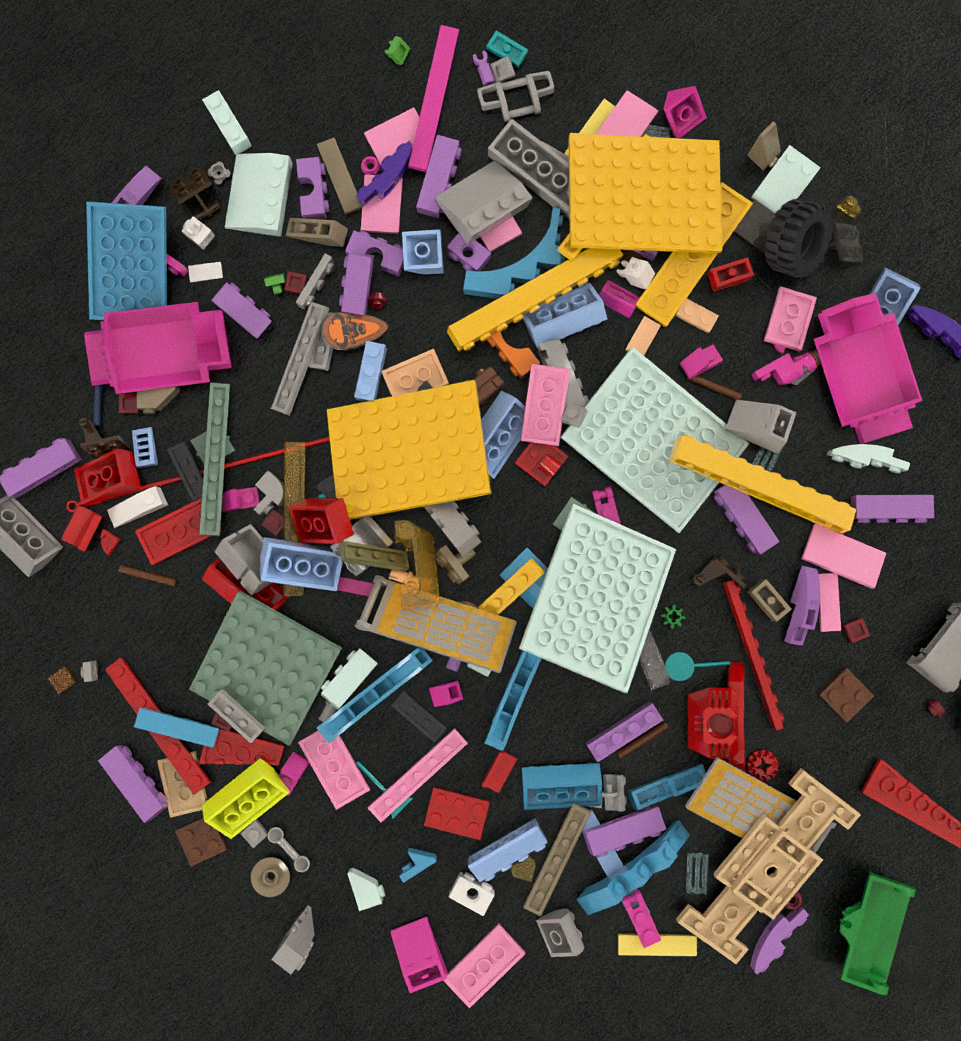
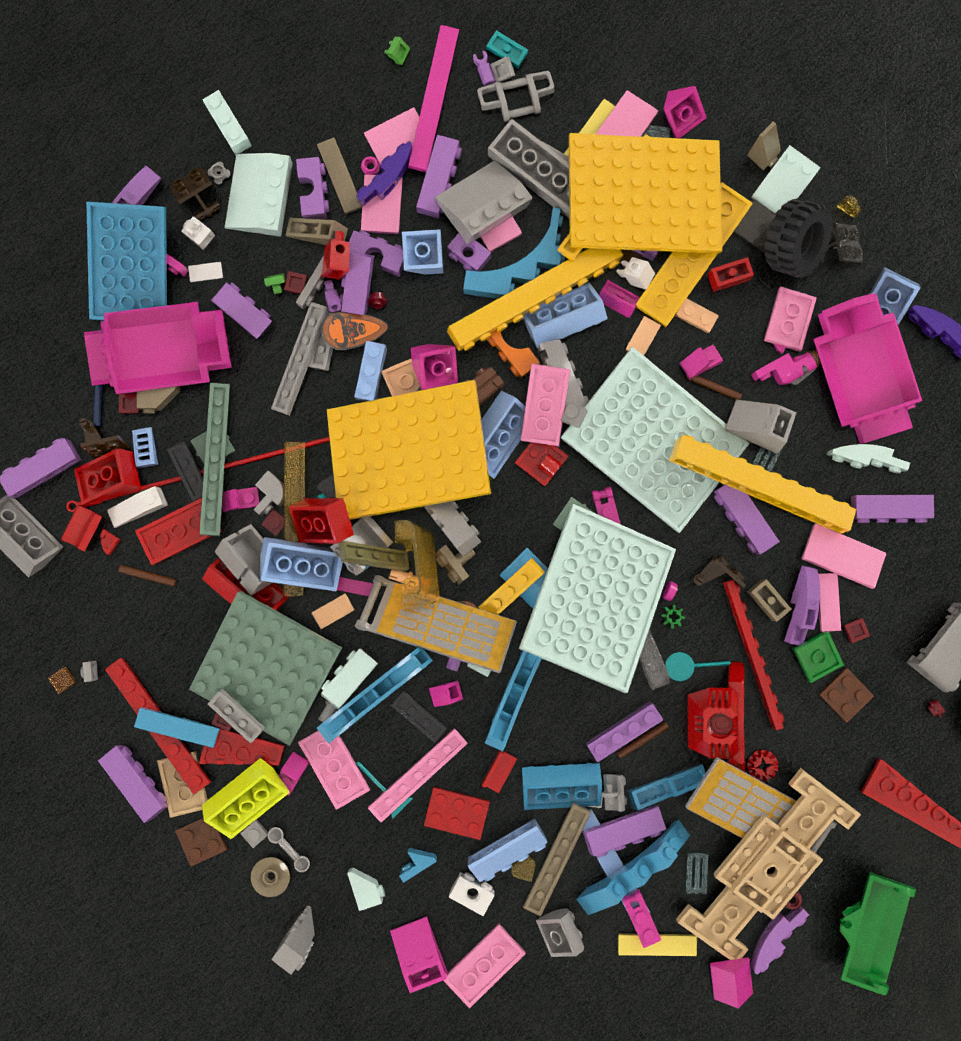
none -> light nougat tile [312,594,355,629]
none -> red torso [321,231,350,280]
none -> medium lavender bar [324,280,341,312]
none -> dark pink slope [411,344,458,390]
none -> dark pink tile [662,581,678,601]
none -> dark pink slope [710,957,753,1009]
none -> green plate [793,631,844,683]

